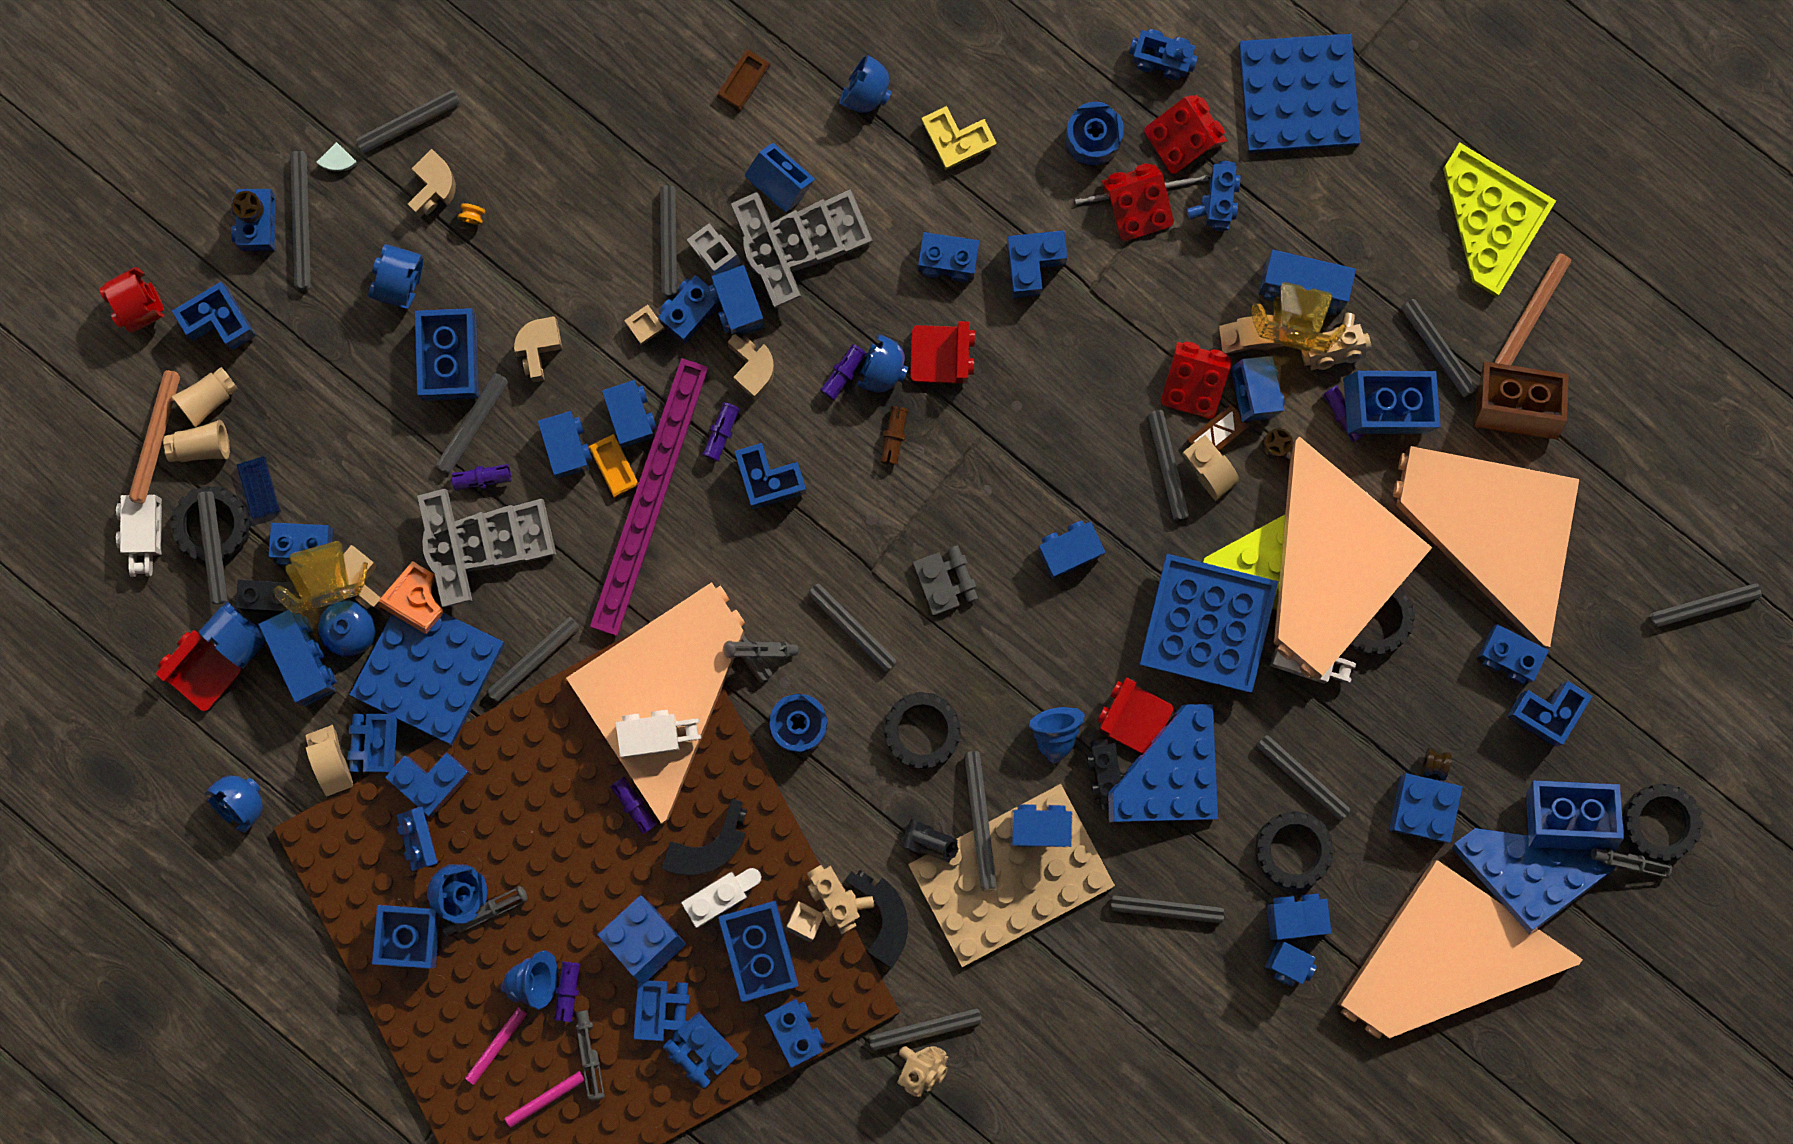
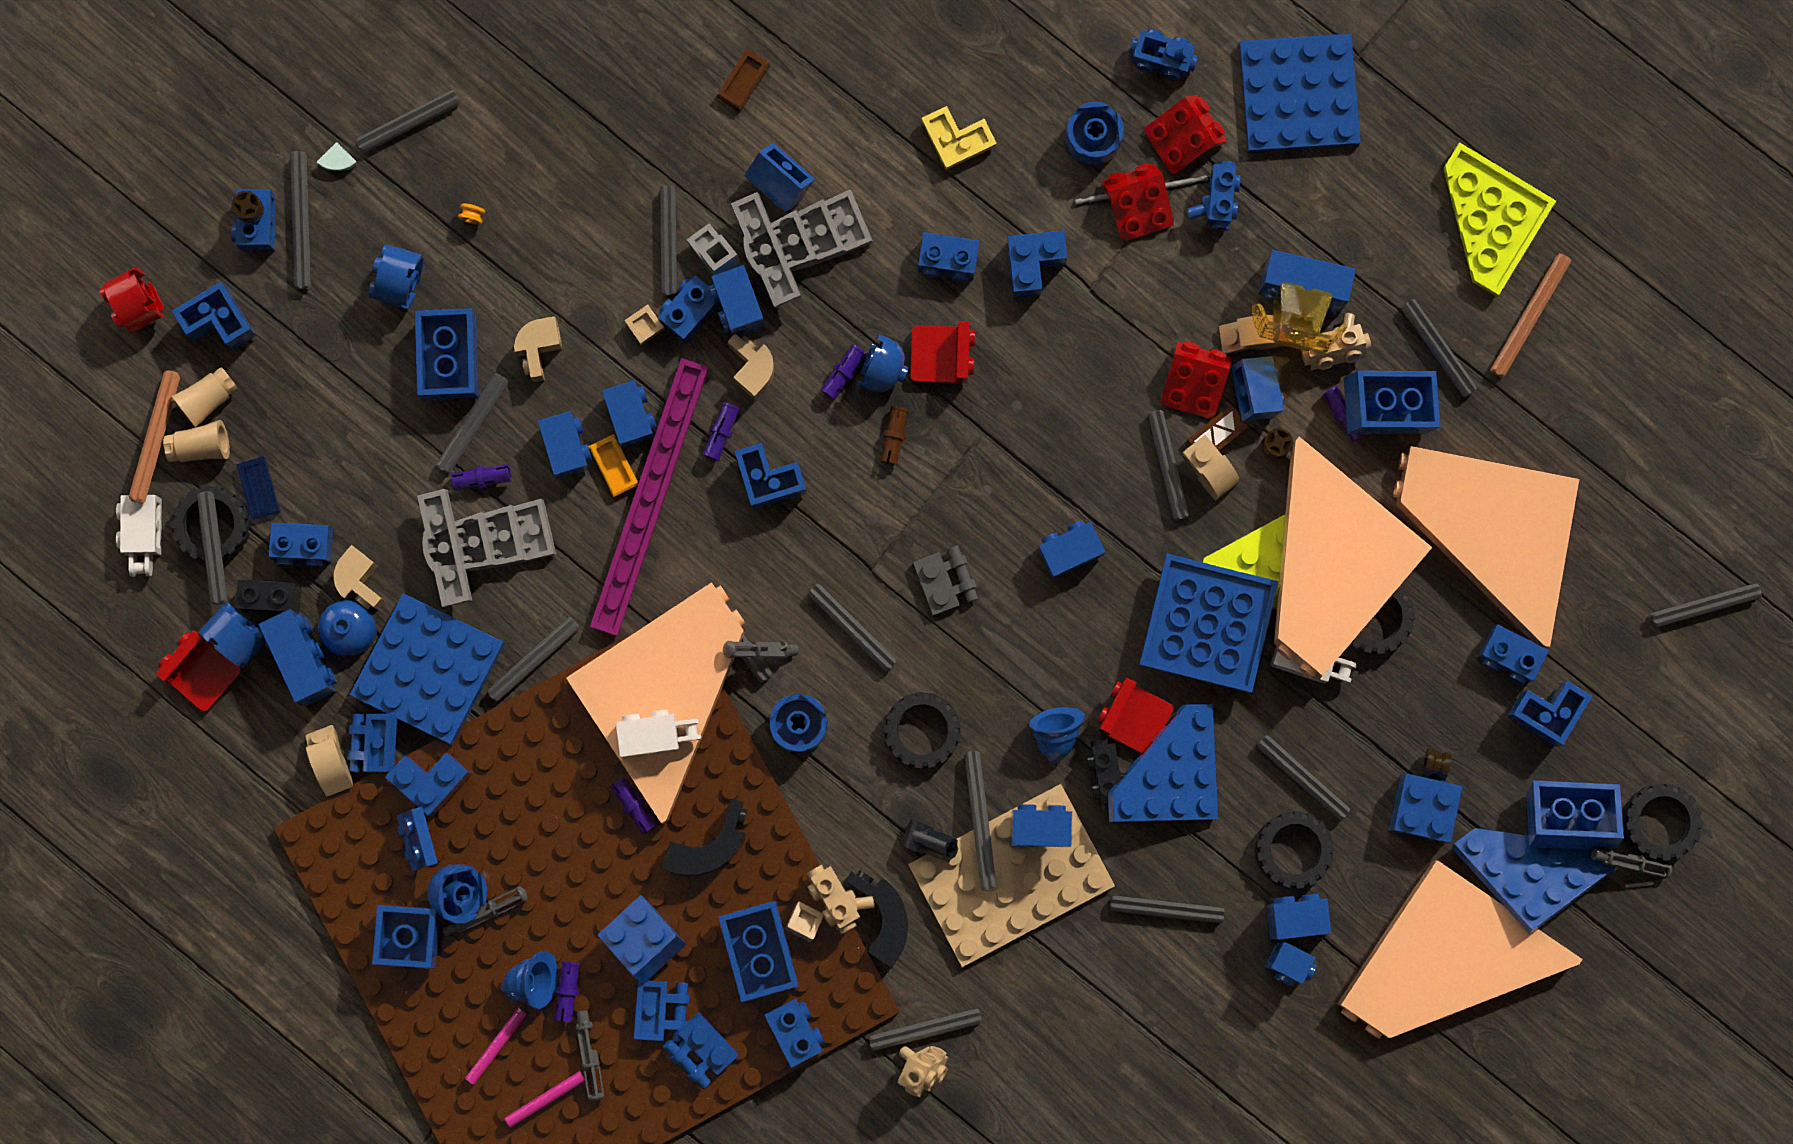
blue cylinder [204,775,263,833] -> none
clear yellow piece [273,541,368,613] -> none
orange tile [379,561,443,634] -> none
tan brick [408,149,456,218] -> none
white brick [681,868,761,928] -> none
blue cylinder [839,55,892,113] -> none
reddish brown slope [1474,361,1569,440] -> none

